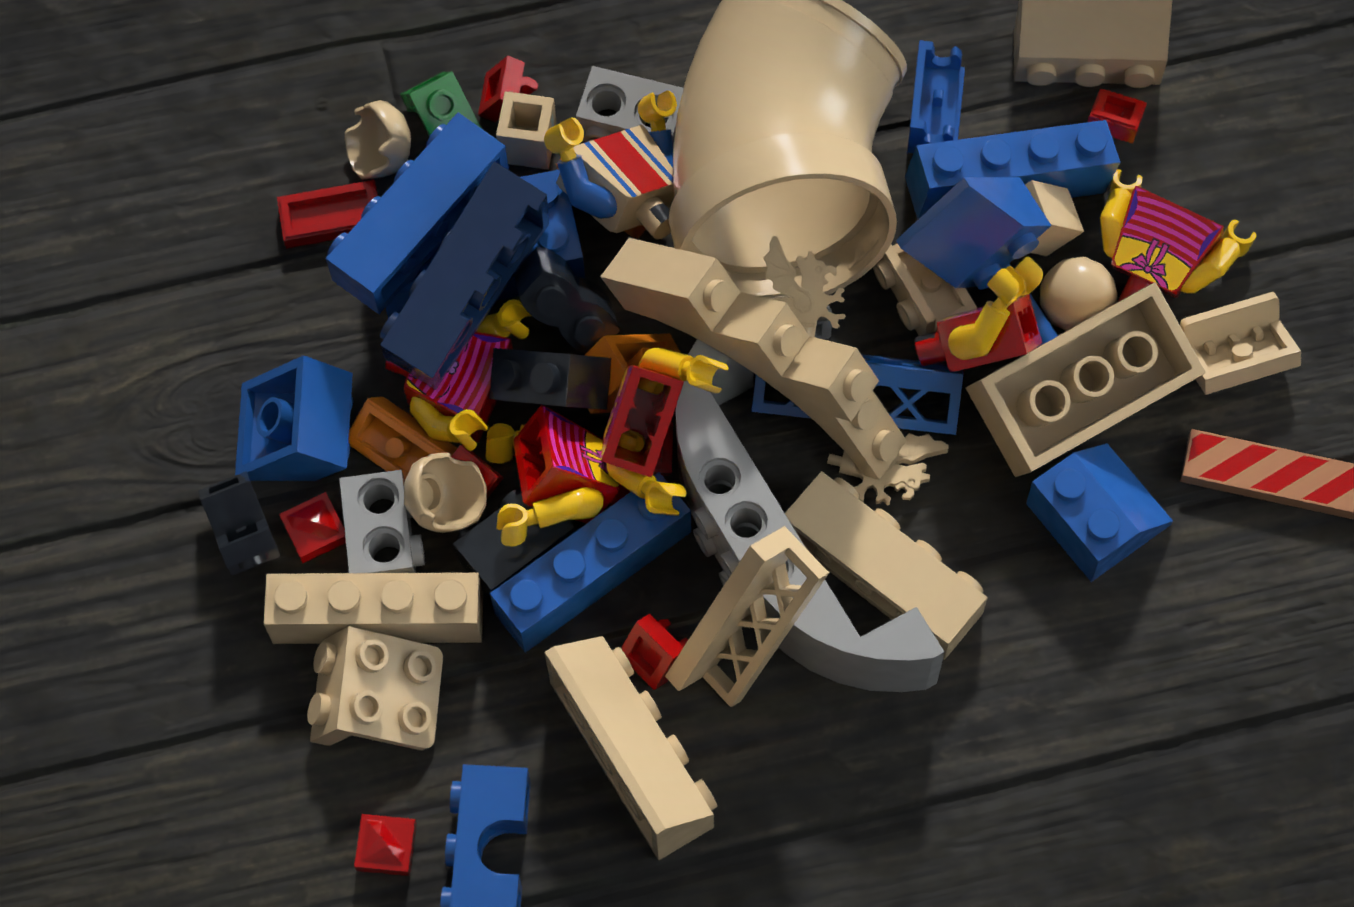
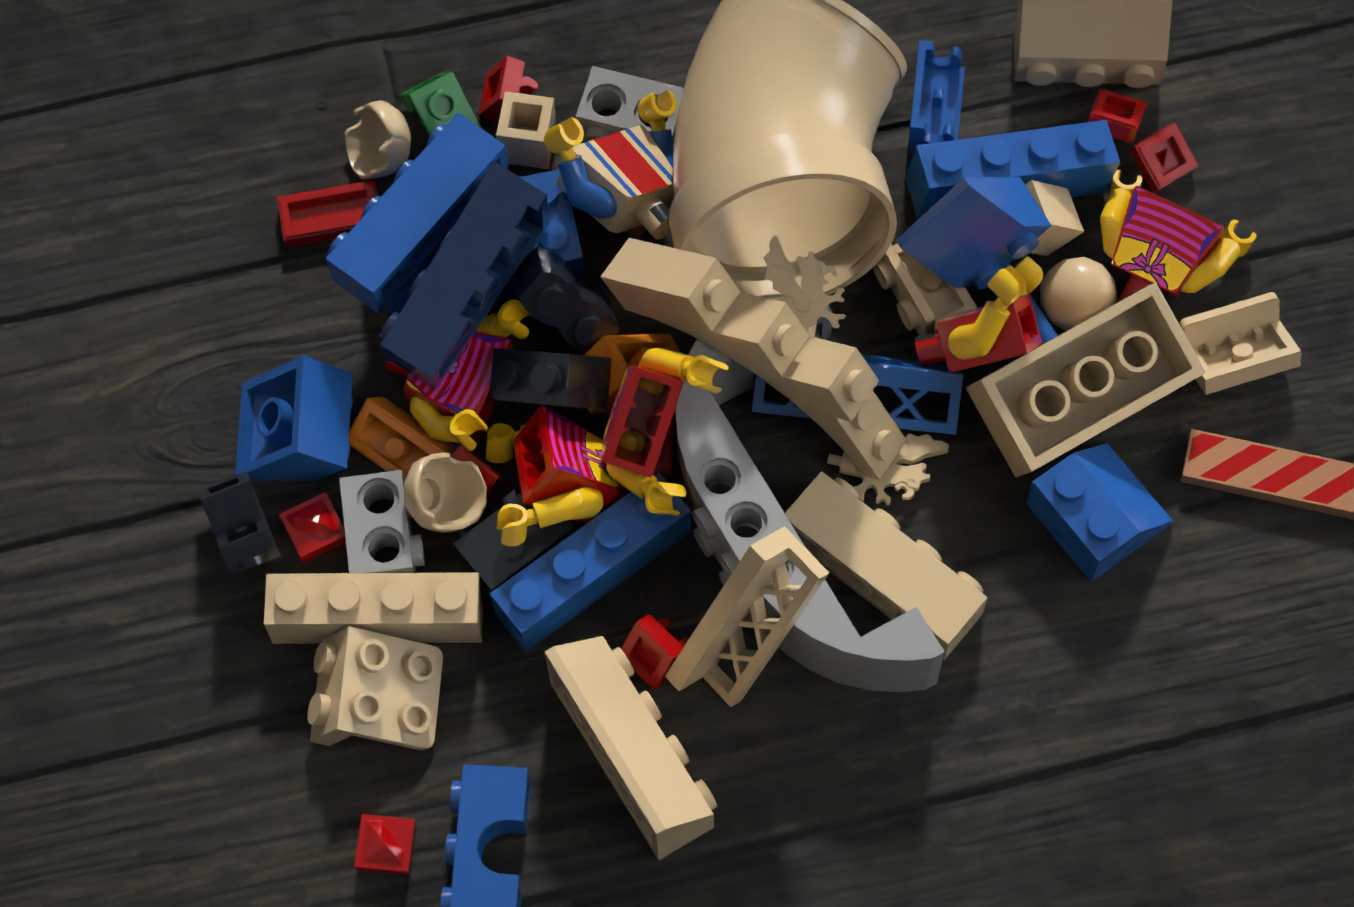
none -> red tile [1129,123,1198,192]

